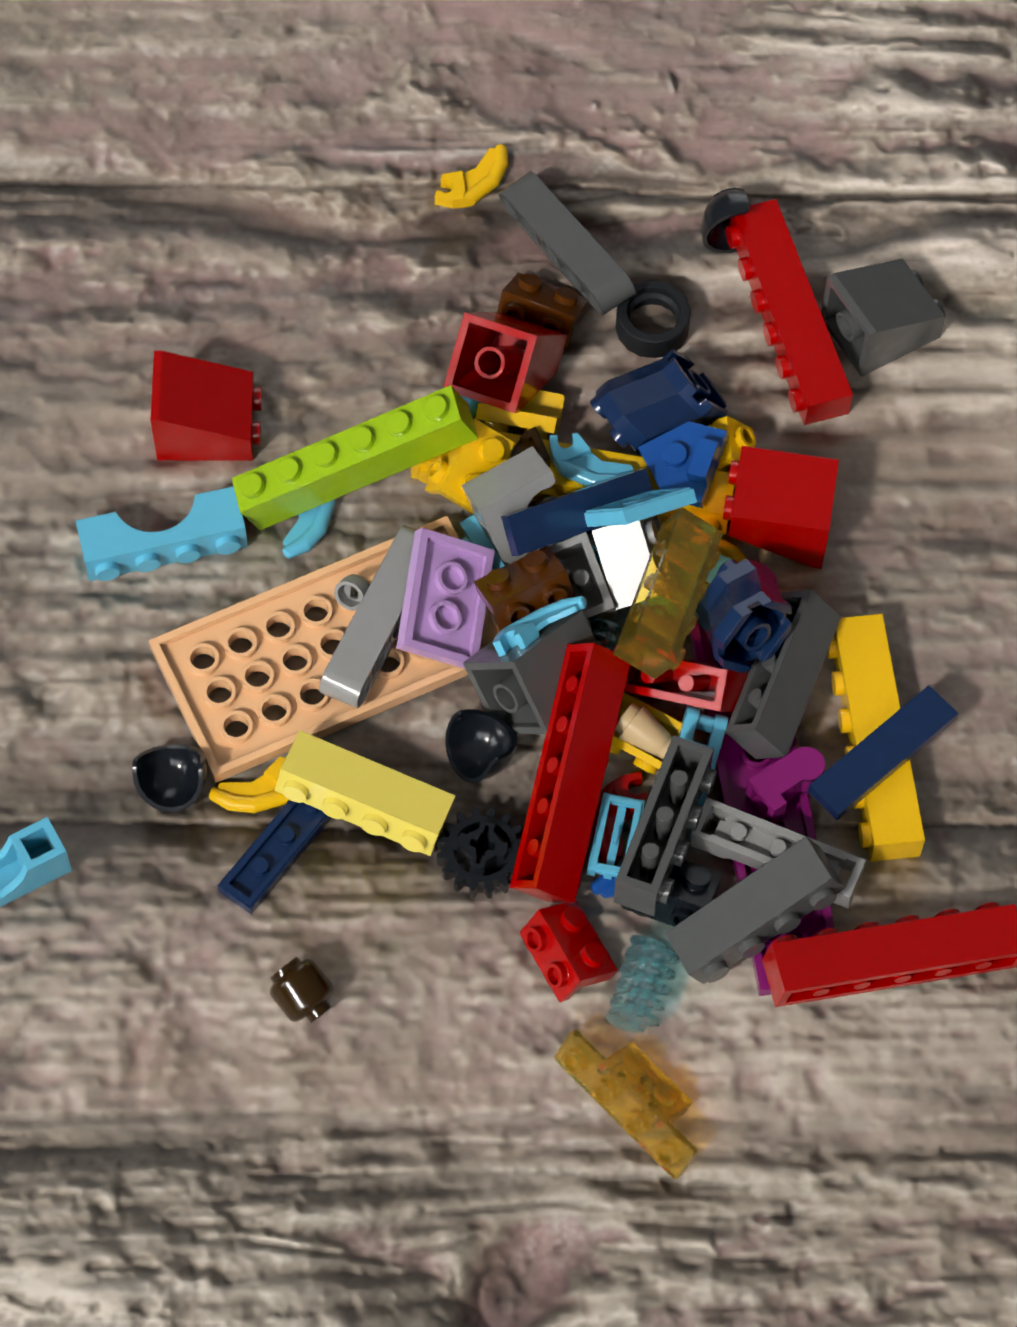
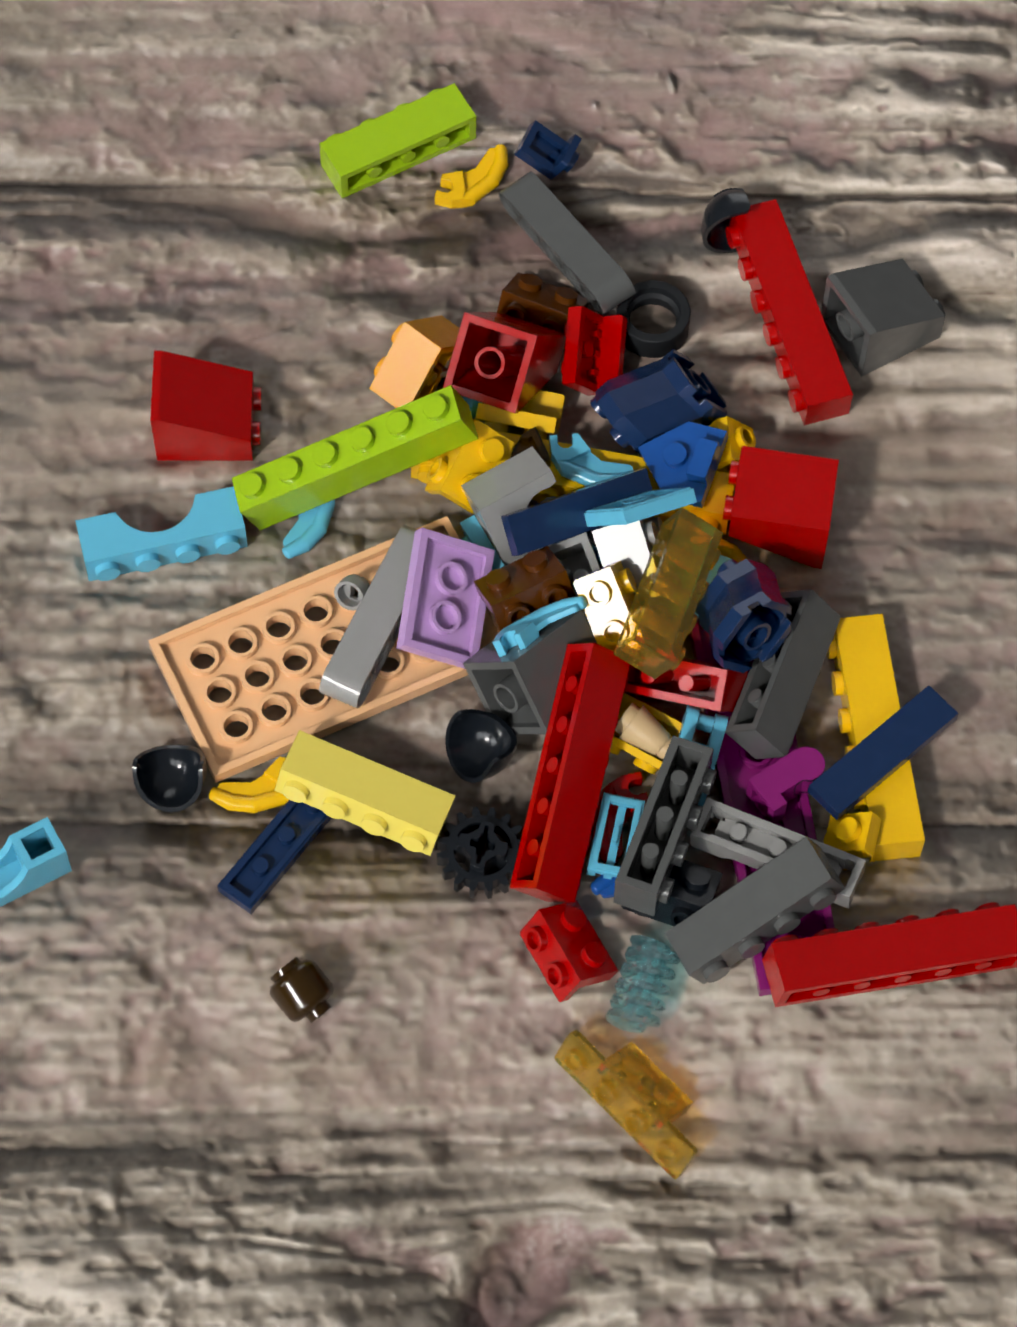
none -> lime brick [319,83,476,199]
none -> light orange brick [369,315,460,408]
none -> dark blue bracket [514,120,582,180]
none -> red bracket [561,306,627,396]
none -> bracket [574,561,652,653]
none -> yellow bracket [823,811,882,870]

